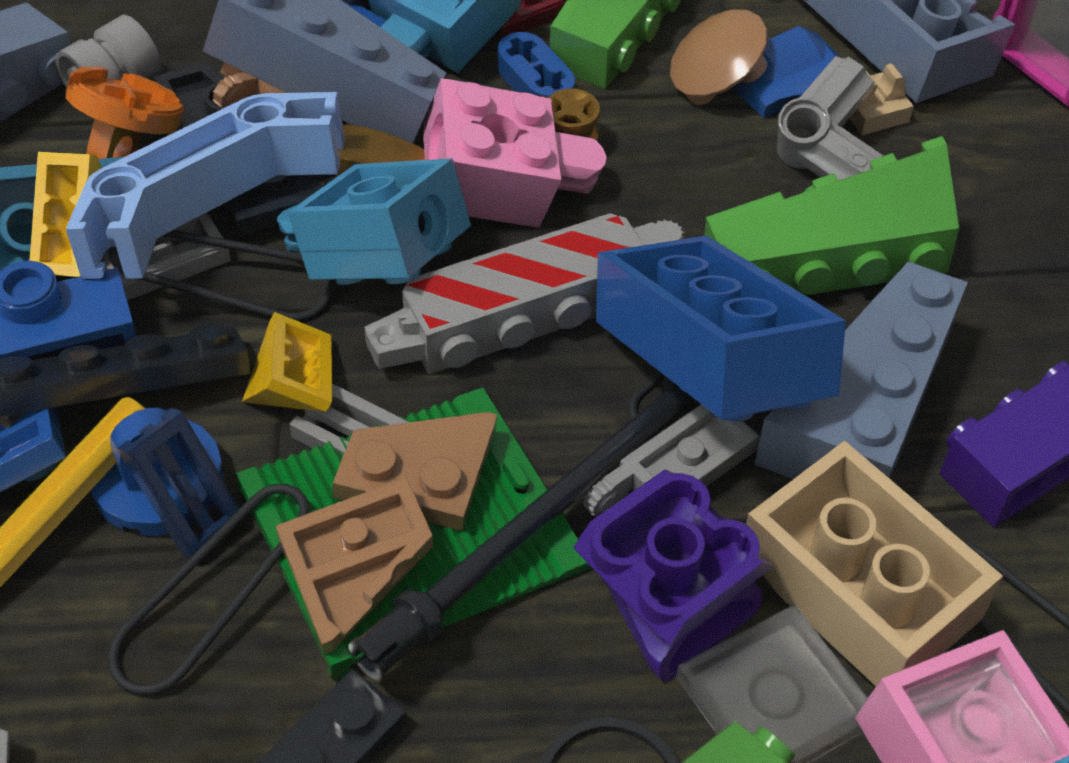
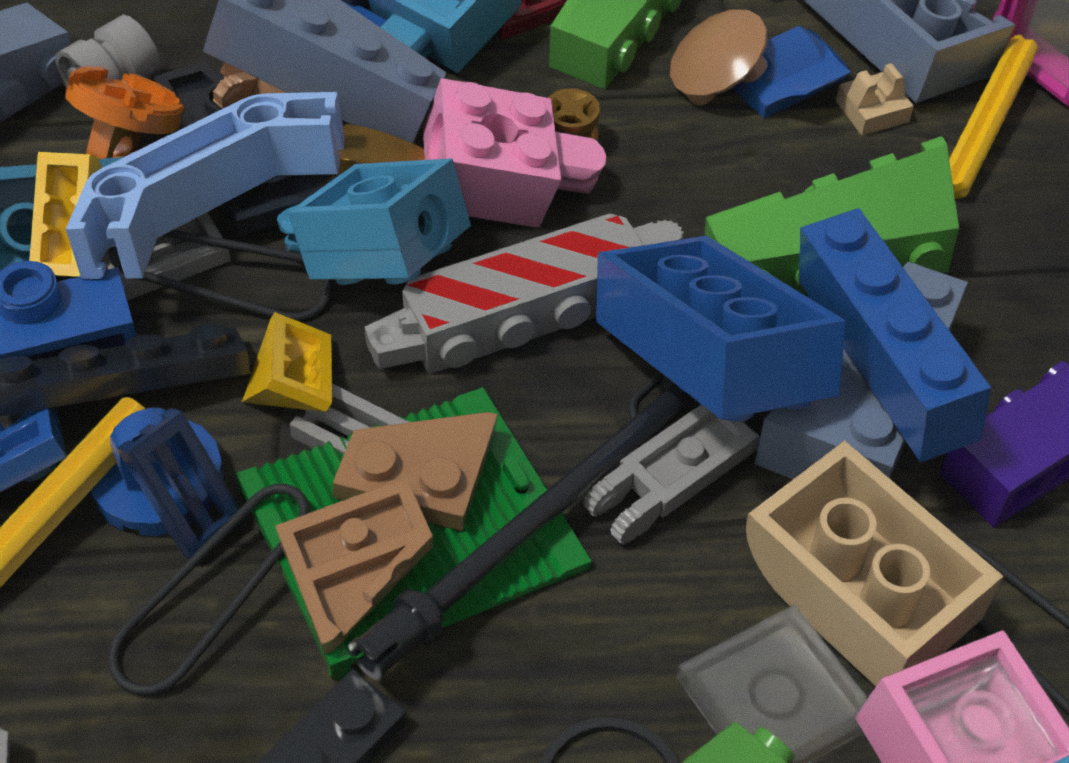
blue beam [498,32,575,98] -> none
dark purple piece [573,469,774,682] -> none
light grey piece [777,56,883,181] -> none
none -> blue brick [799,208,991,462]
none -> yellow axle [949,35,1038,199]

